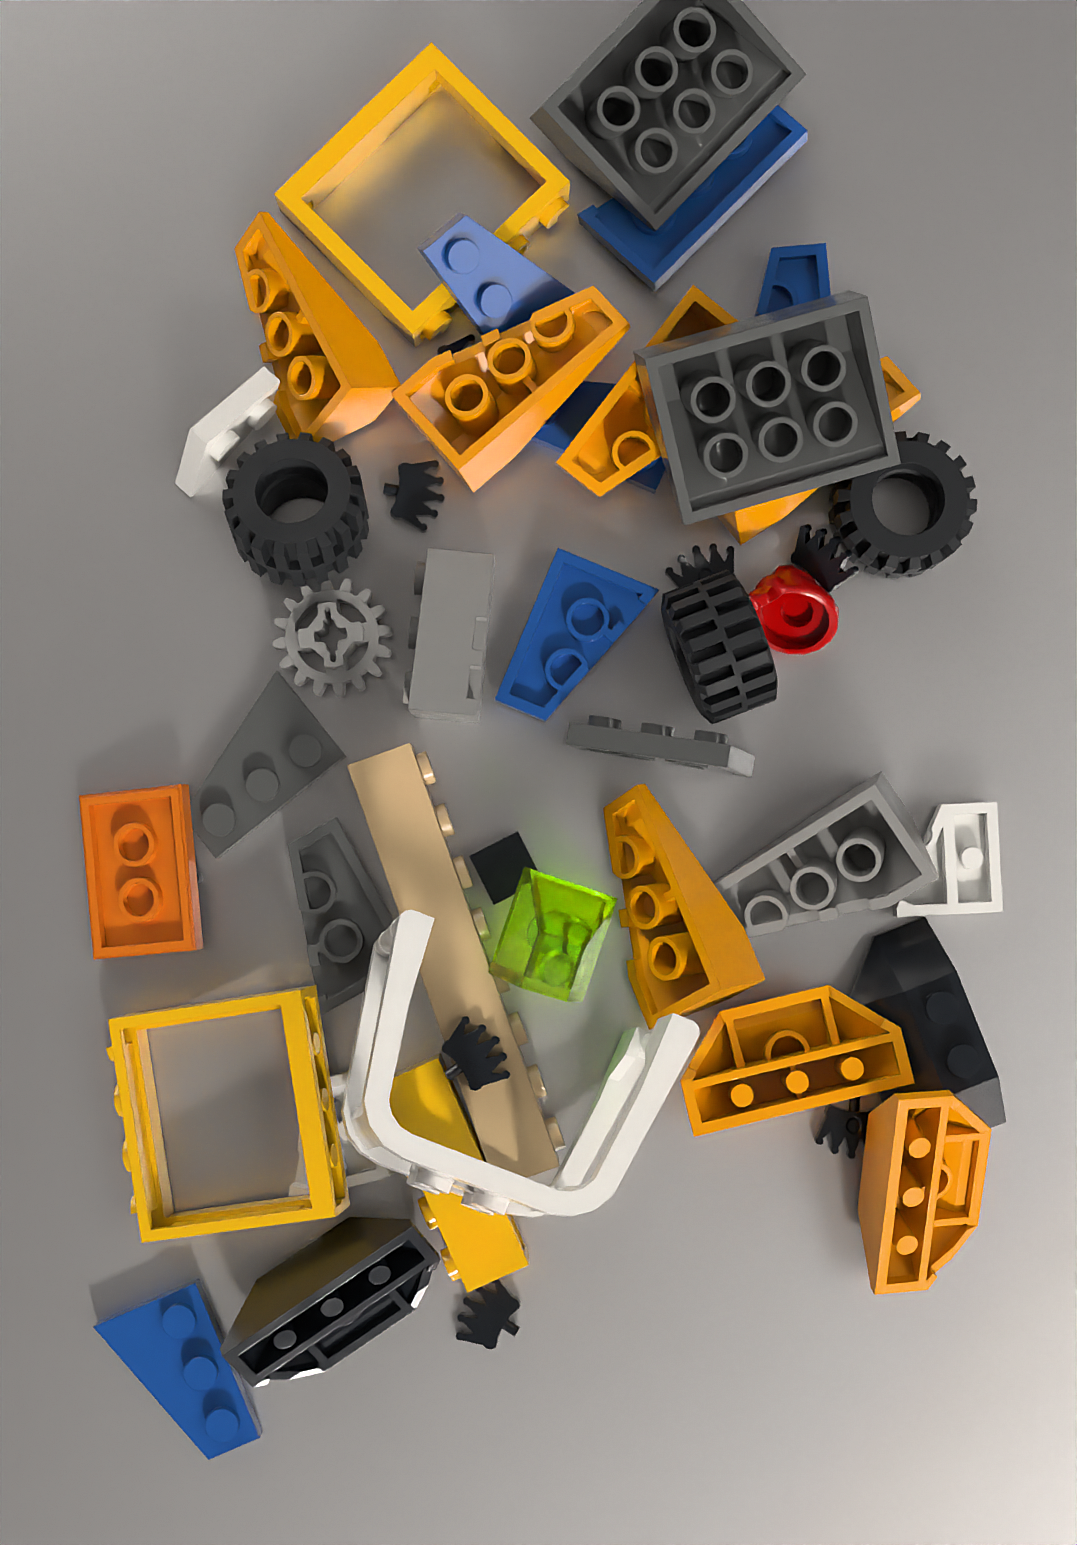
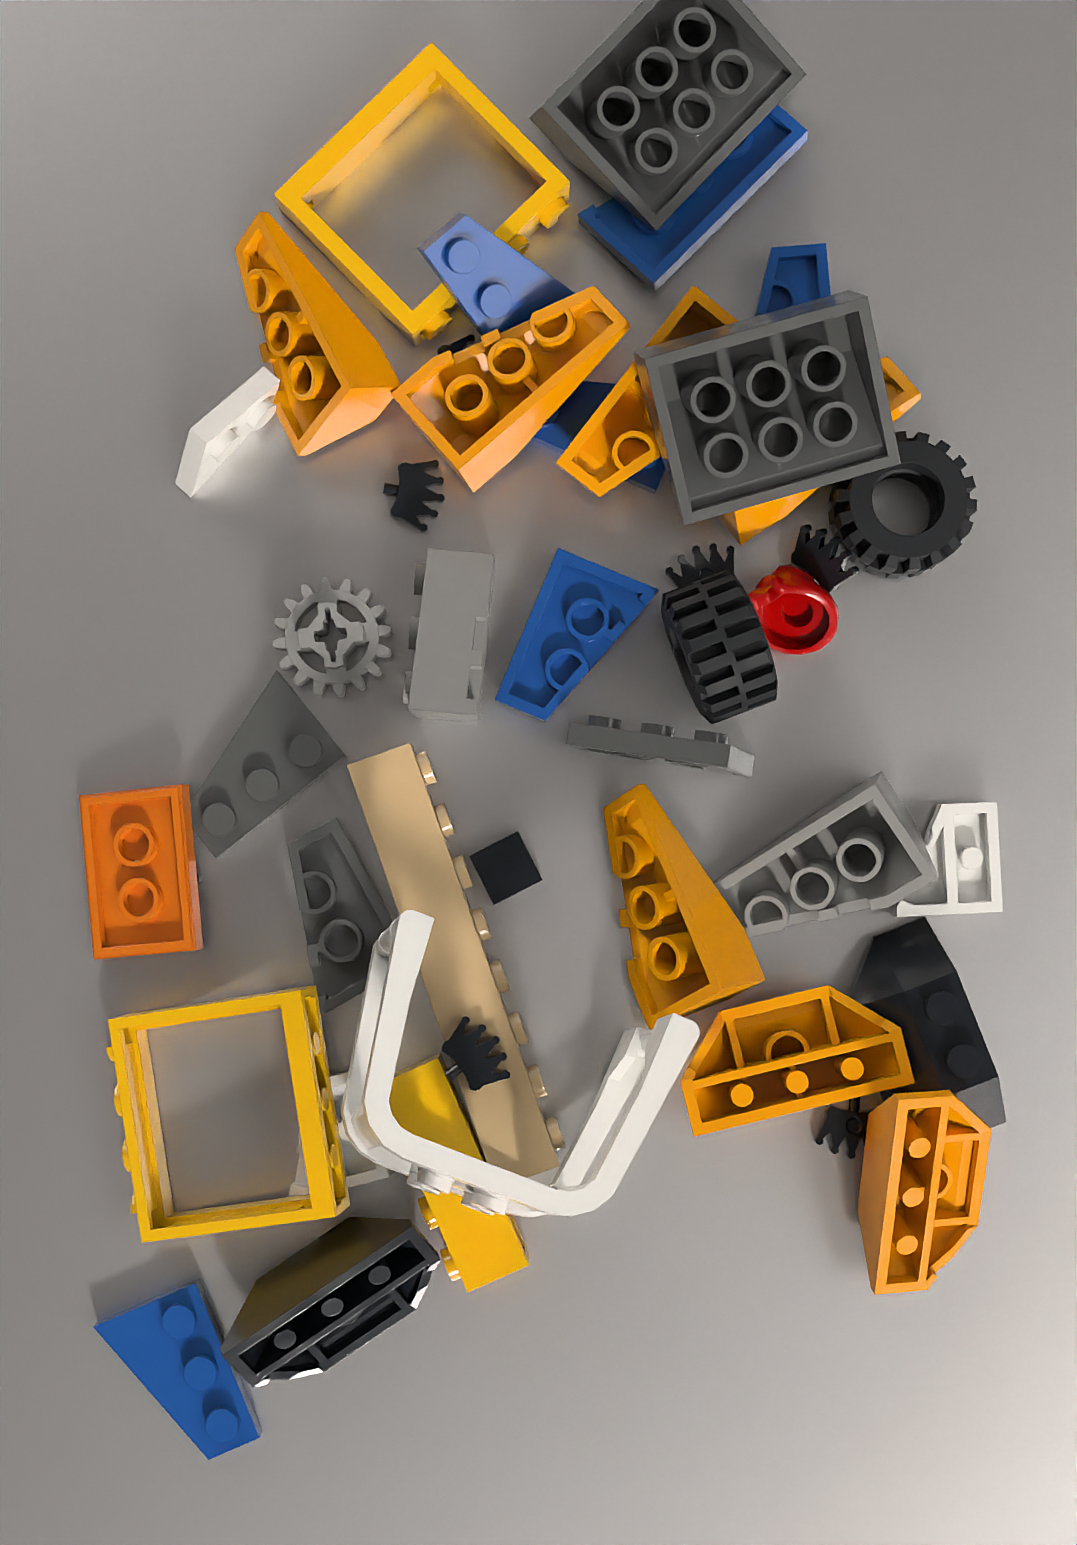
black tyre [222,432,369,587] -> none
black piece [456,1278,521,1349] -> none
clear neon green slope [488,867,618,1002] -> none

